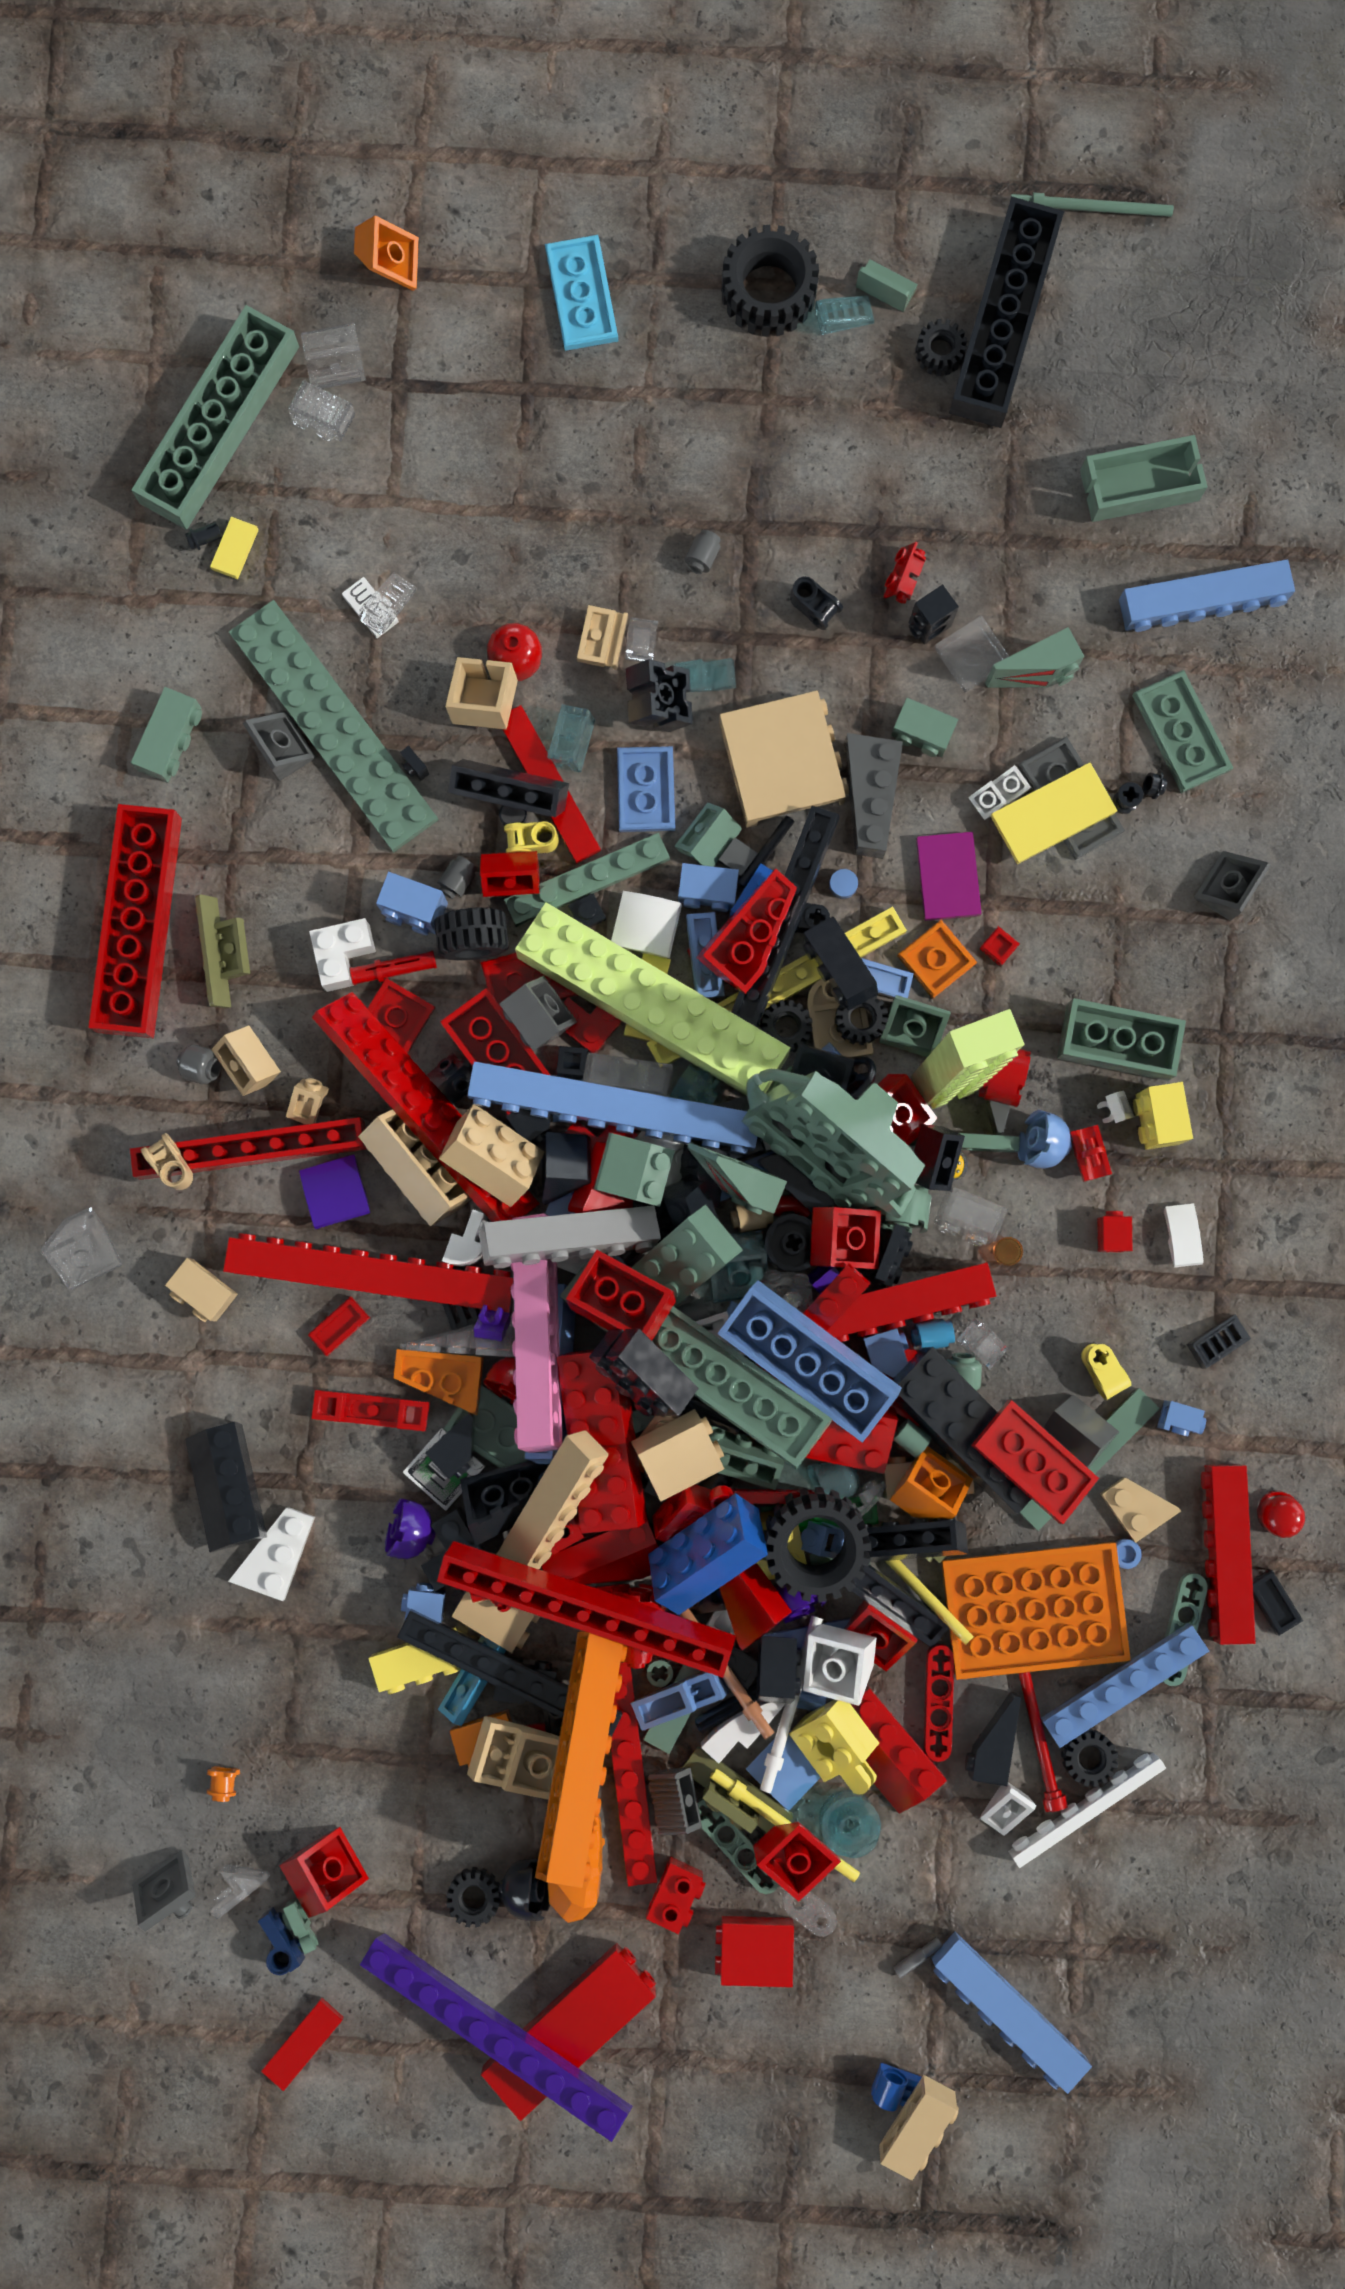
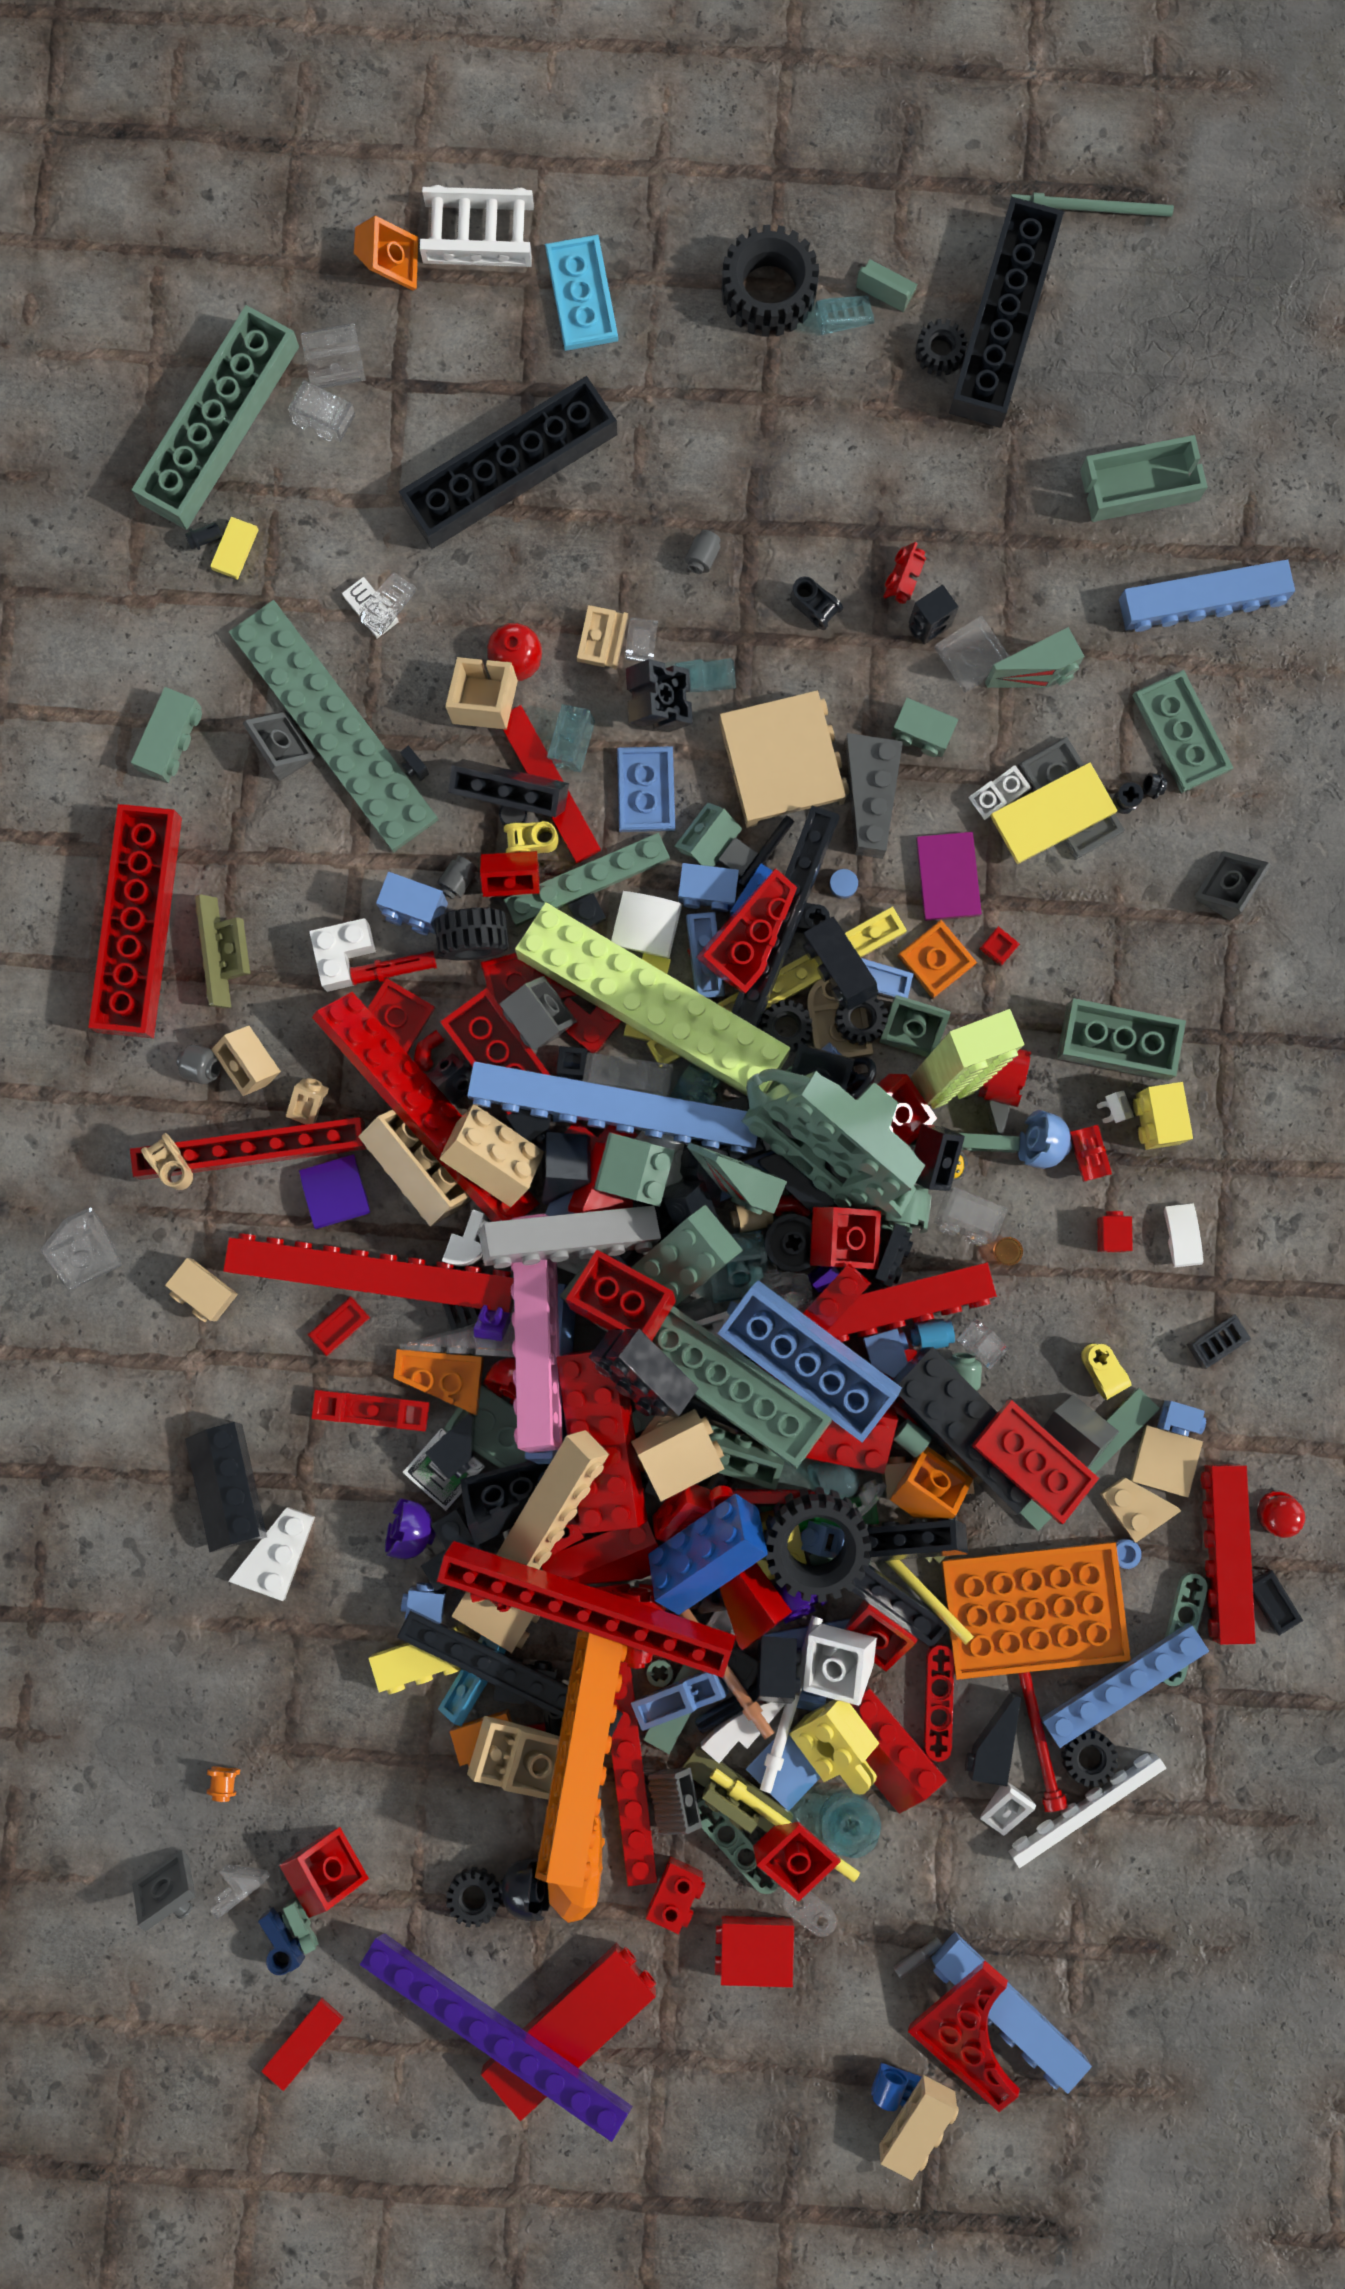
none -> black brick [398,376,617,549]
none -> red arm [414,1029,445,1071]
none -> white fence [420,185,534,267]
none -> red plate [908,1961,1020,2112]
none -> tan tile [1130,1425,1203,1497]

